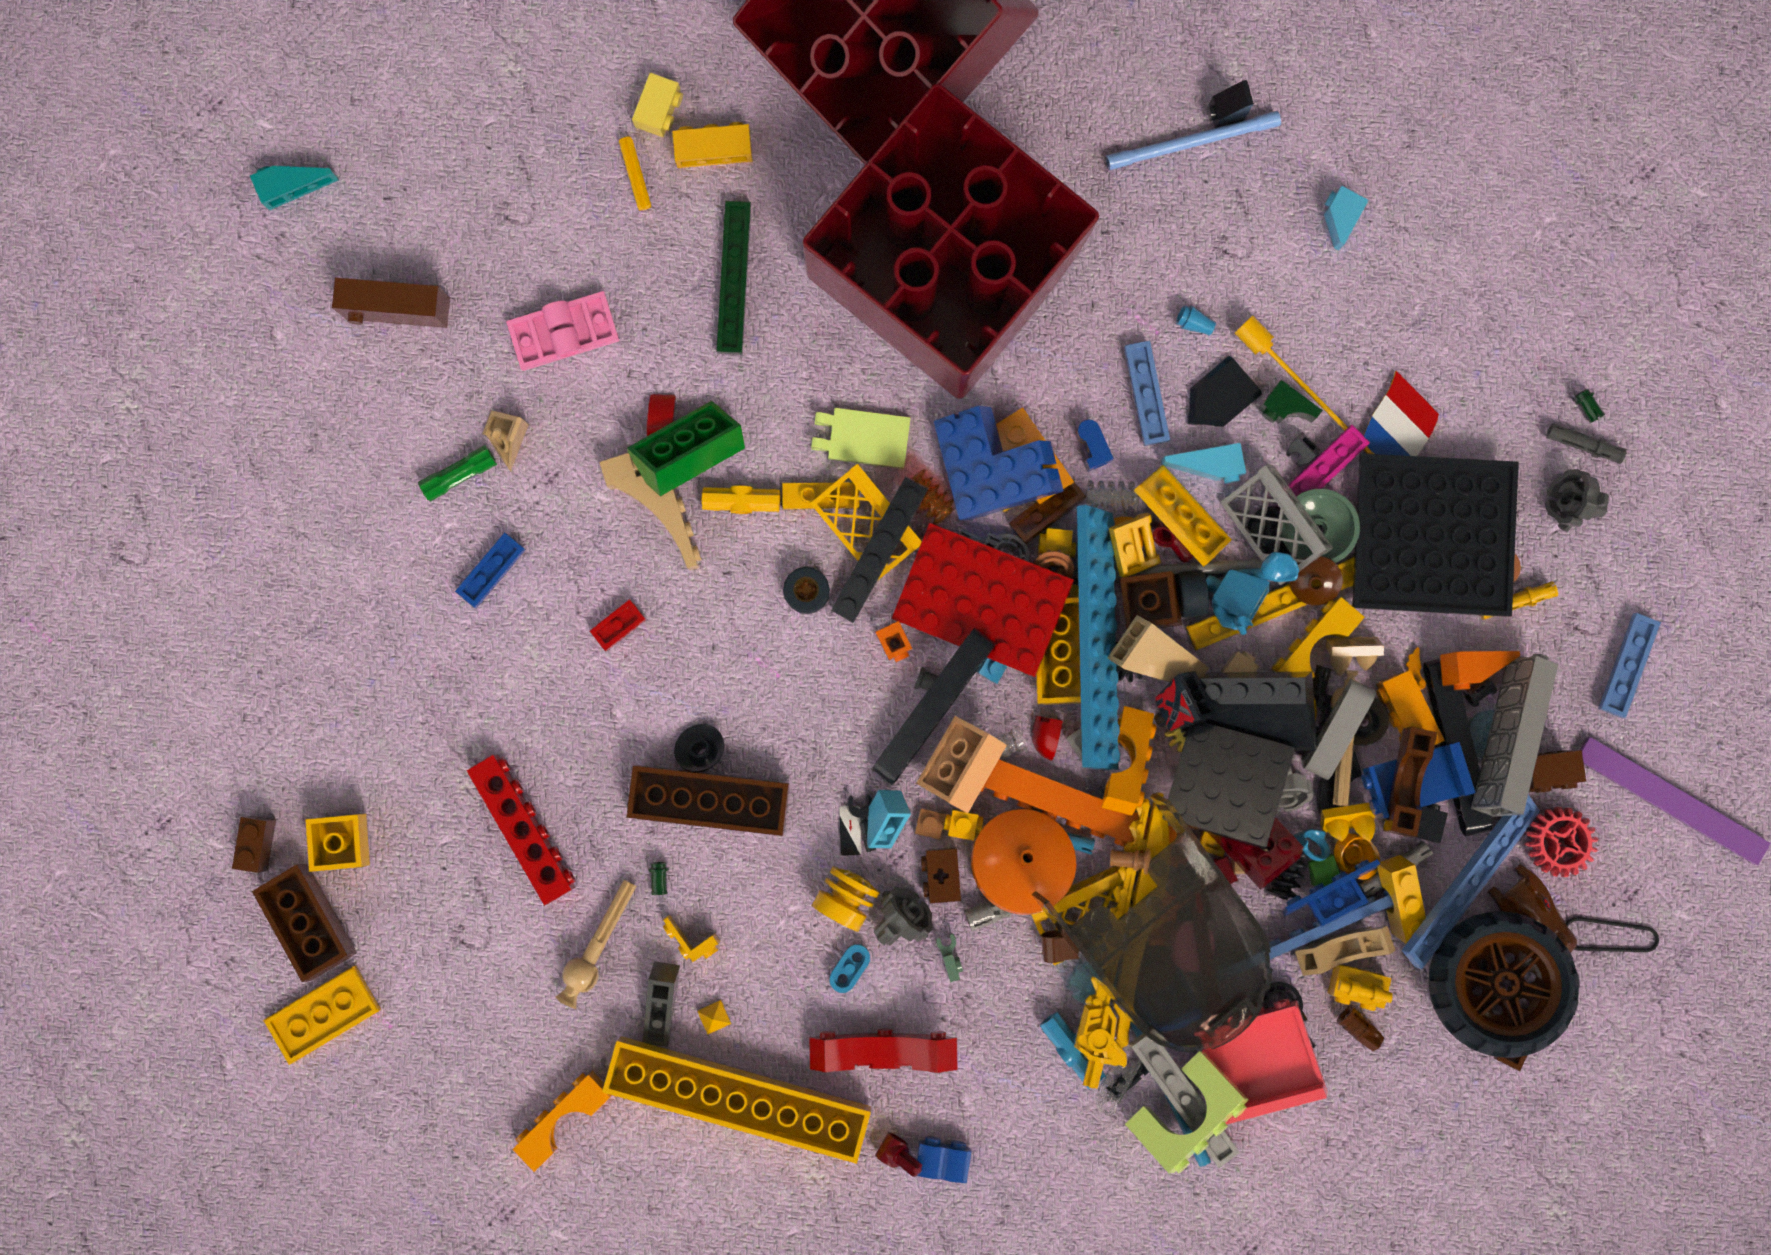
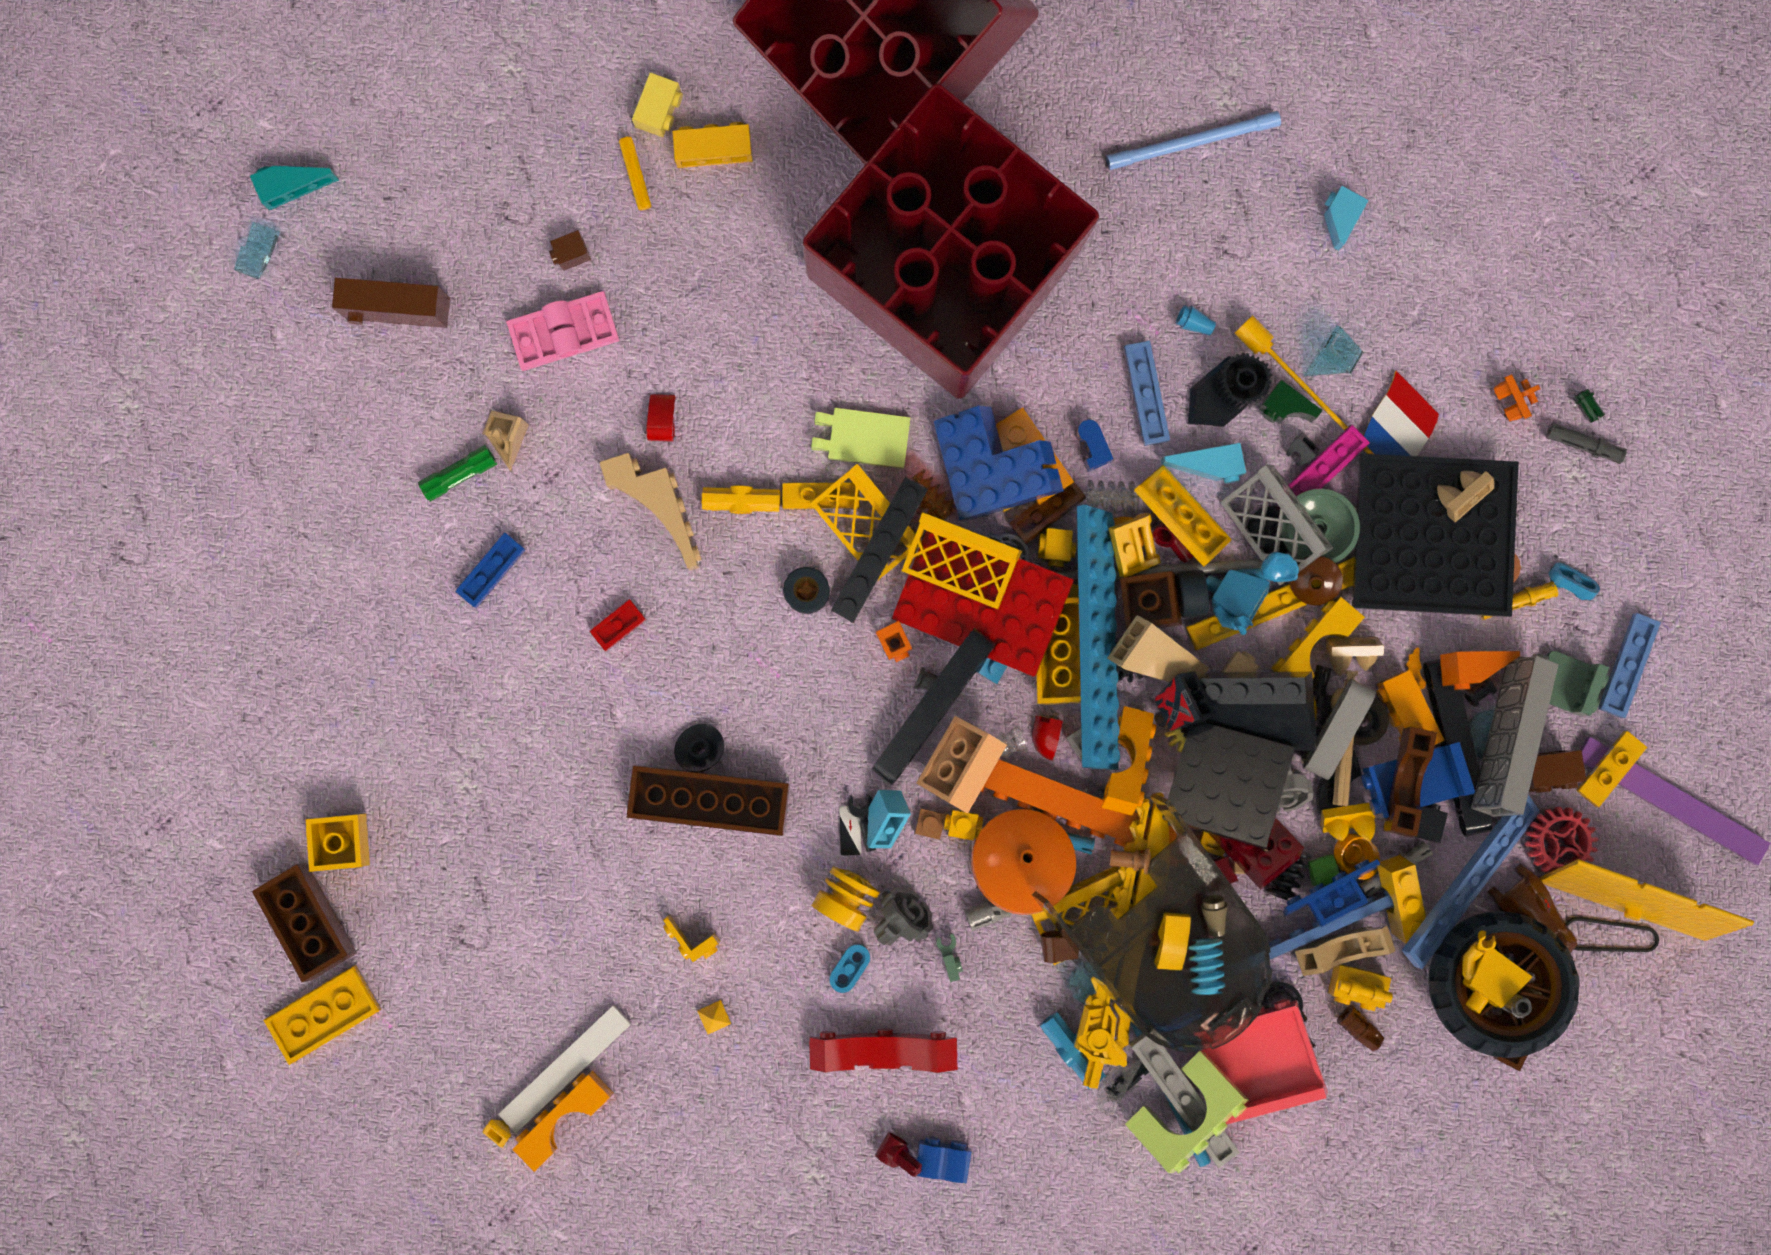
reddish brown brick [232,816,276,873] -> none
red brick [466,755,576,906] -> none
tan piece [555,880,637,1009] -> none
yellow brick [602,1036,871,1164] -> none
green slope [627,401,745,497] -> none
dark grey slope [642,961,680,1047] -> none
dark green pin [648,862,669,895] -> none
dark green plate [716,201,751,355] -> none
reddish brown brick [921,847,961,904] -> none
nougat gear [1033,549,1074,578] -> none
black slope [1207,80,1254,128] -> none
dark azure piece [1294,829,1330,861] -> none
dark grey piece [1545,469,1609,532] -> none
none -> clear light blue slope [234,222,280,279]
none -> yellow slope [482,1119,511,1148]
none -> white tile [498,1005,632,1133]
none -> reddish brown brick [549,230,591,271]
none -> yellow fence [902,512,1022,609]
none -> yellow slope [1154,913,1191,970]
none -> medium azure piece [1189,938,1225,995]
none -> dark tan cone [1201,895,1228,937]
none -> black brick [1215,352,1273,409]
none -> clear light blue slope [1303,325,1363,377]
none -> tan tile [1437,471,1494,522]
none -> yellow torso [1462,930,1532,1018]
none -> orange hips [1493,374,1541,422]
none -> yellow door [1539,859,1754,941]
none -> sand green bracket [1547,651,1609,716]
none -> dark azure plate [1549,563,1600,600]
none -> yellow plate [1576,731,1647,807]

